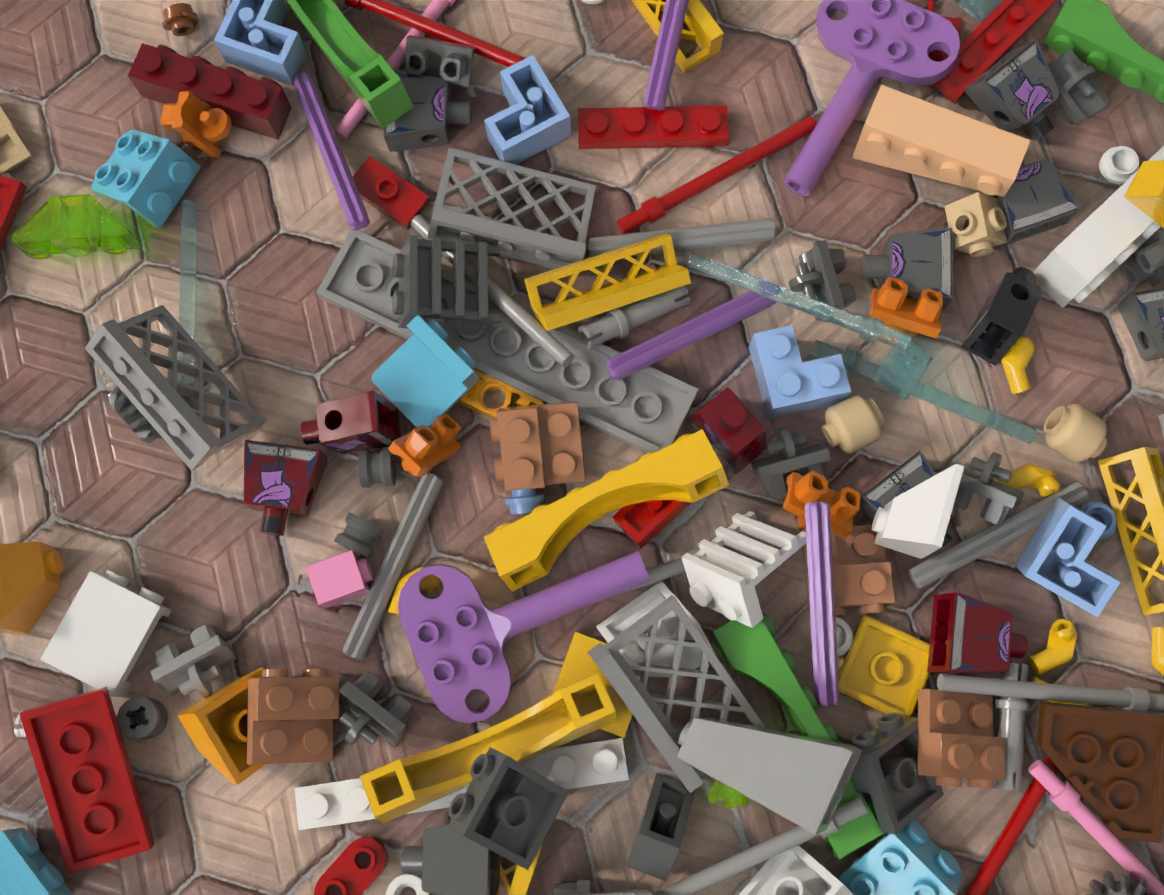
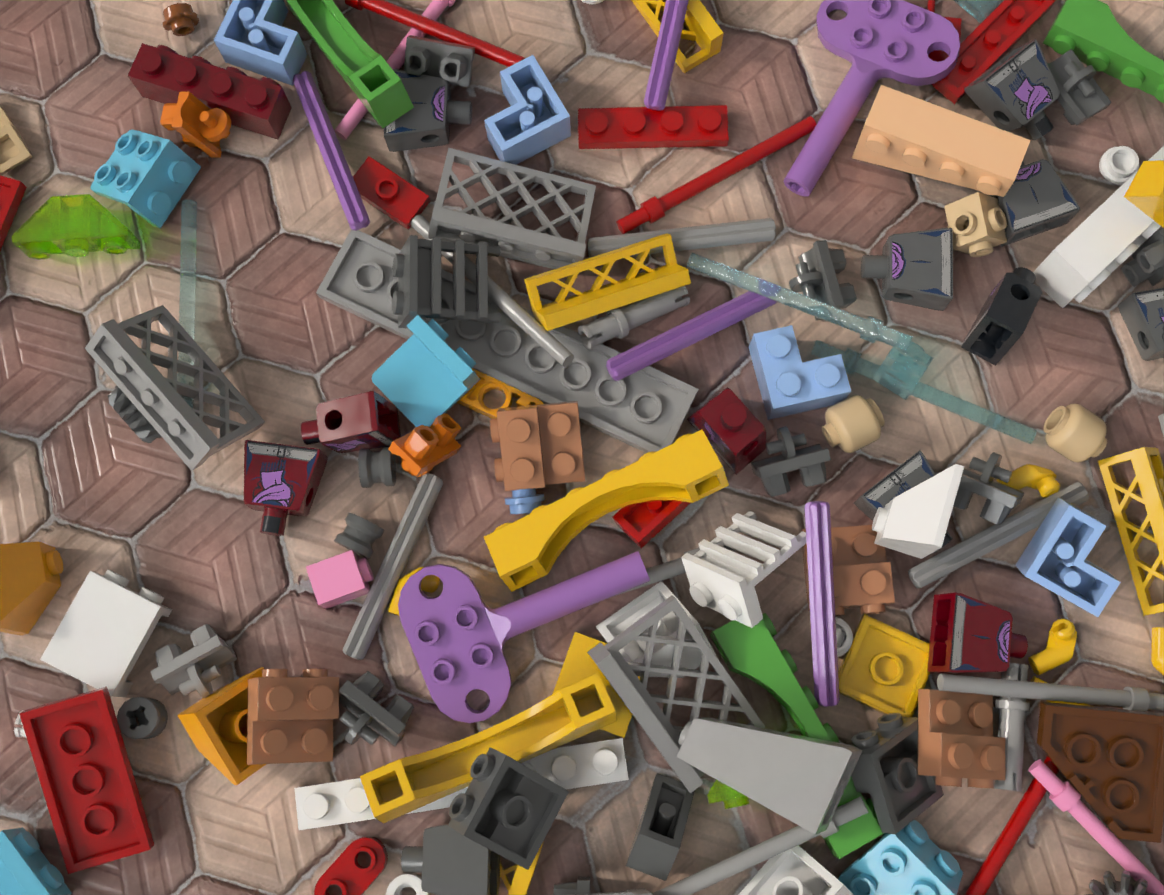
orange hips [783,470,861,537] -> none
orange hips [869,277,943,344] -> none
yellow arm [1001,336,1035,394] -> none
medium blue plate [1079,501,1117,542] -> none

